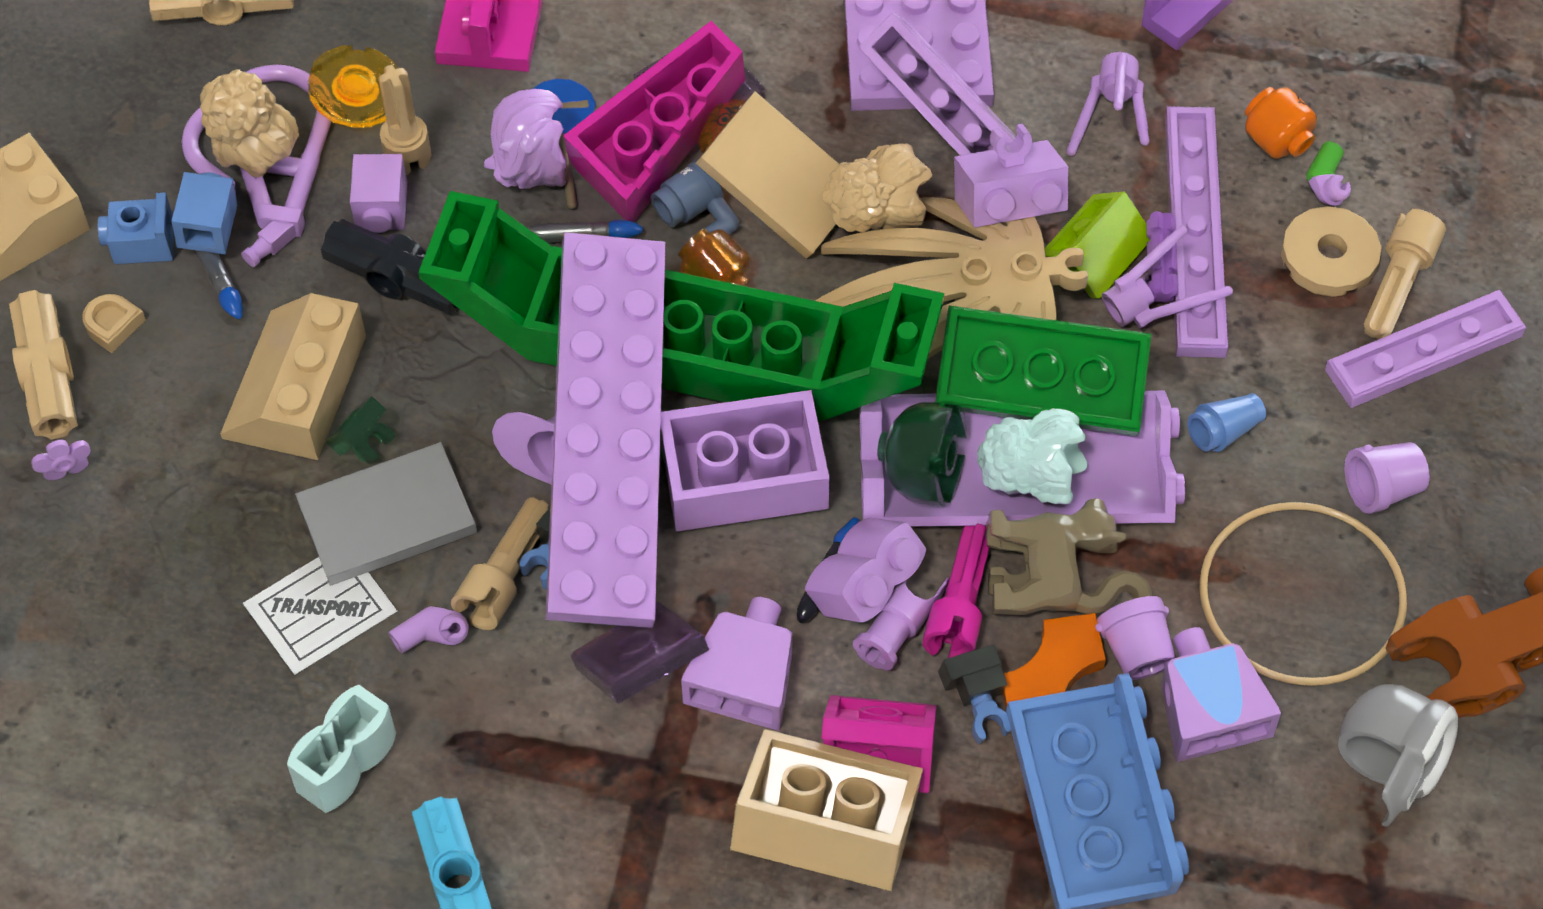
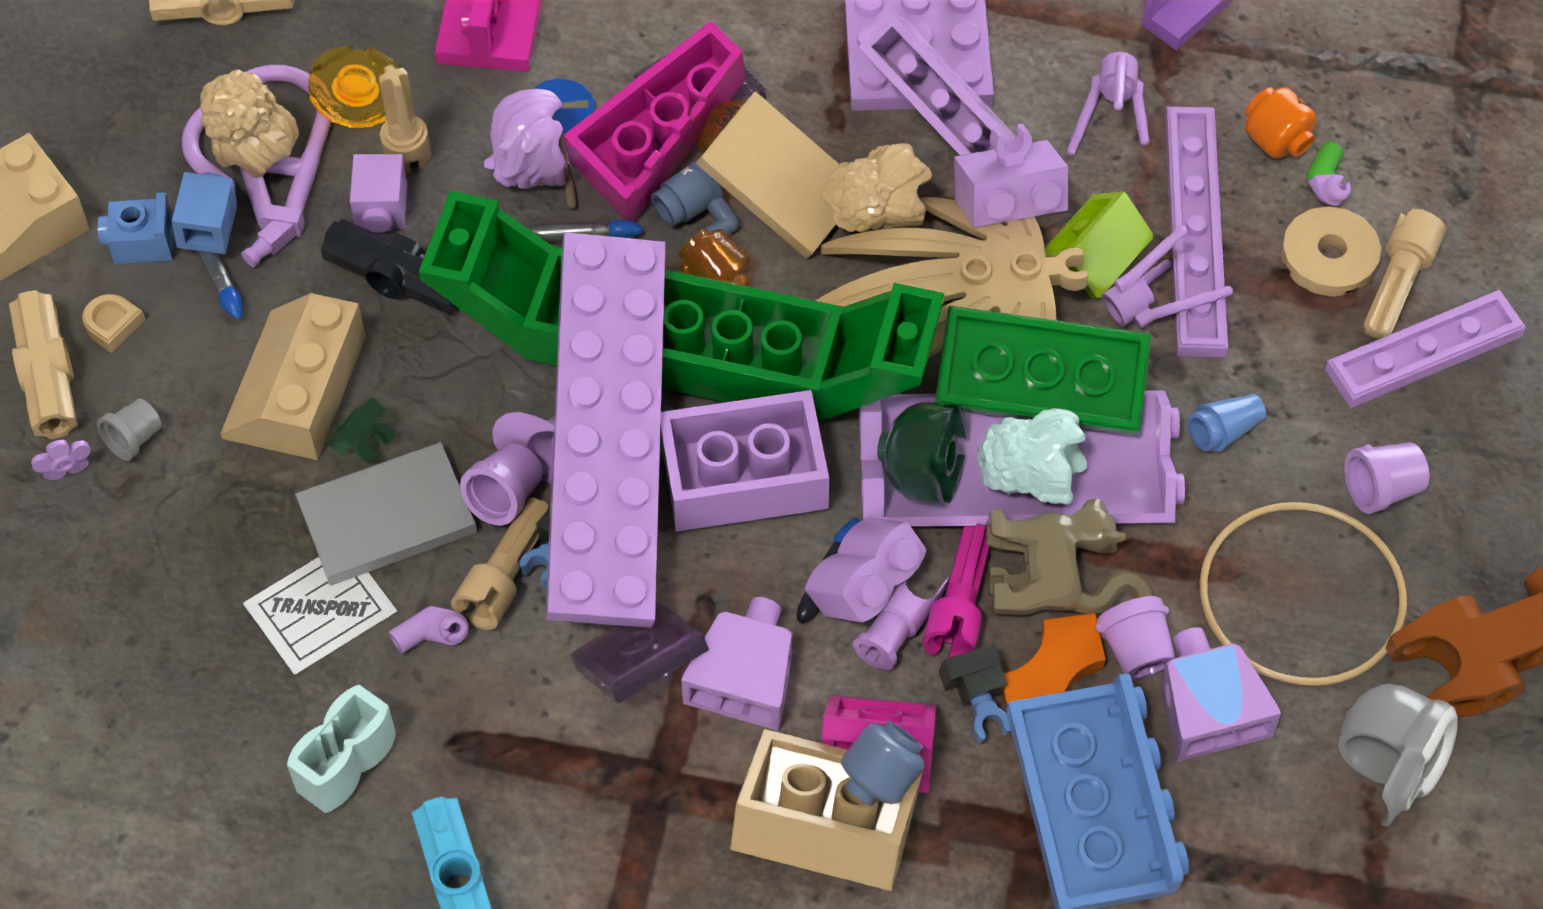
medium lavender axle [1146,211,1178,303] -> none
none -> light grey piece [97,398,162,461]
none -> lavender piece [460,443,543,526]
none -> sand blue head [841,720,924,806]

